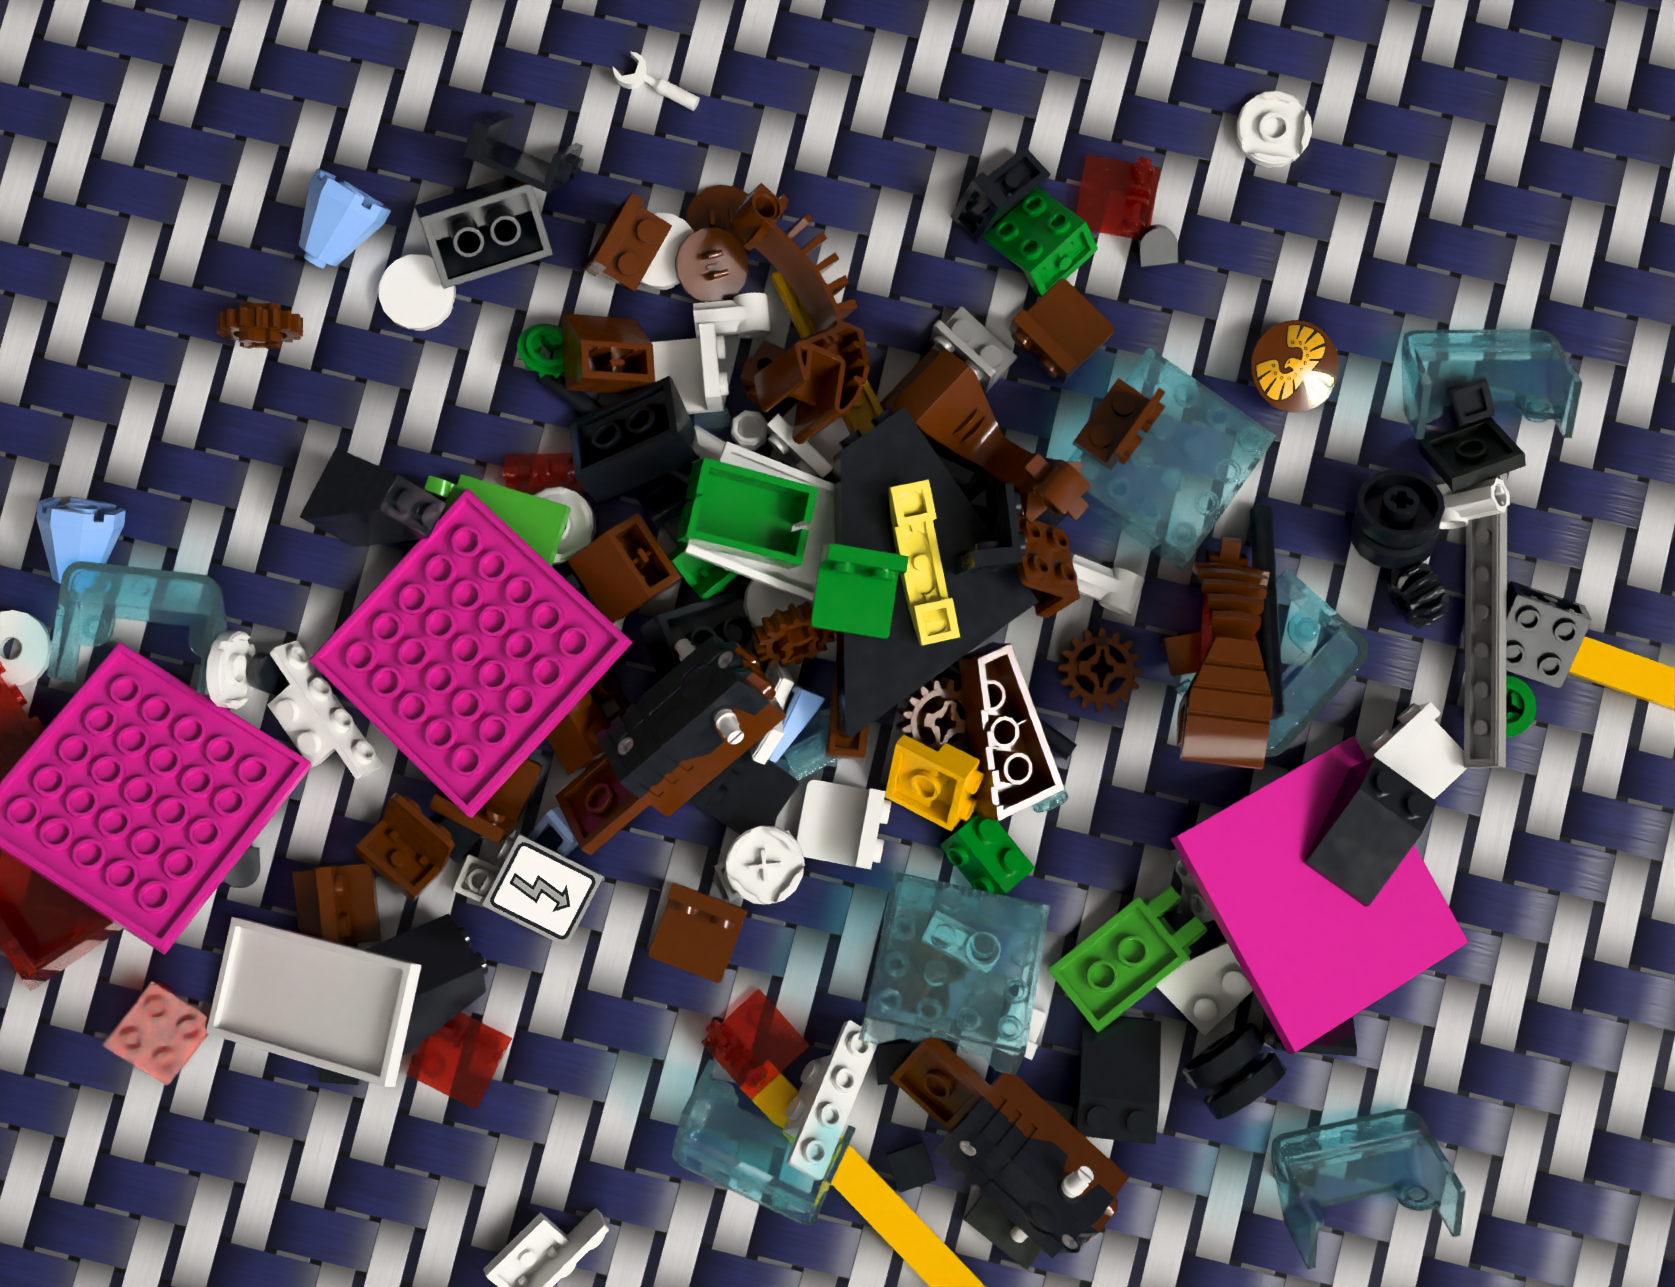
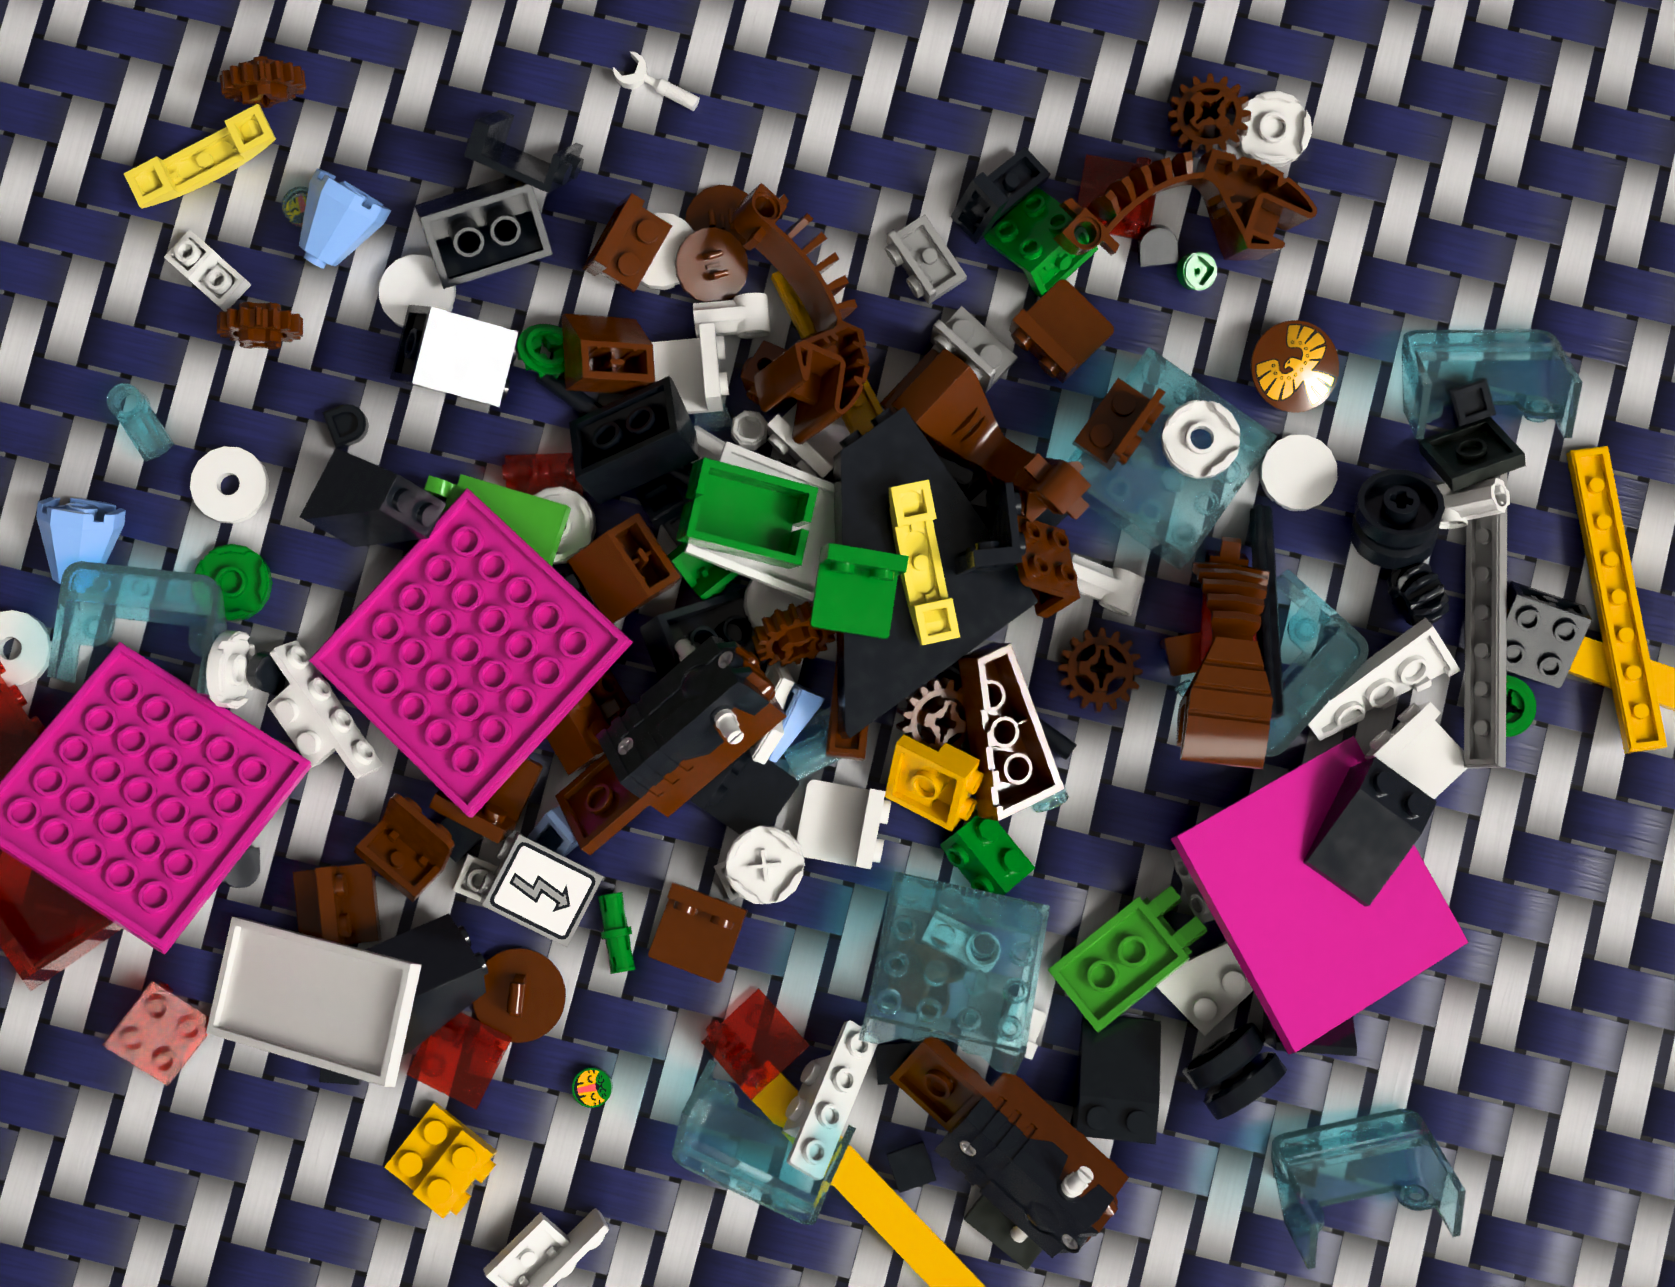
none -> clear light blue piece [107,383,175,462]
none -> light yellow slope [124,104,276,209]
none -> white slope [164,229,251,312]
none -> white tile [190,446,270,524]
none -> green tile [192,544,273,622]
none -> reddish brown gear [220,56,306,108]
none -> clear light blue tile [282,187,308,227]
none -> black tile [322,404,369,449]
none -> yellow plate [384,1102,497,1219]
none -> slope [390,305,518,407]
none -> reddish brown shield [473,948,566,1043]
none -> tile [572,1067,613,1108]
none -> green pin [597,892,635,974]
none -> light grey bracket [885,214,967,305]
none -> reddish brown piece [1053,149,1317,261]
none -> white tile [1161,400,1240,479]
none -> reddish brown gear [1168,73,1251,156]
none -> tile [1177,252,1217,290]
none -> white tile [1260,435,1337,511]
none -> white wing [1298,618,1461,741]
none -> yellow tile [1566,446,1667,754]

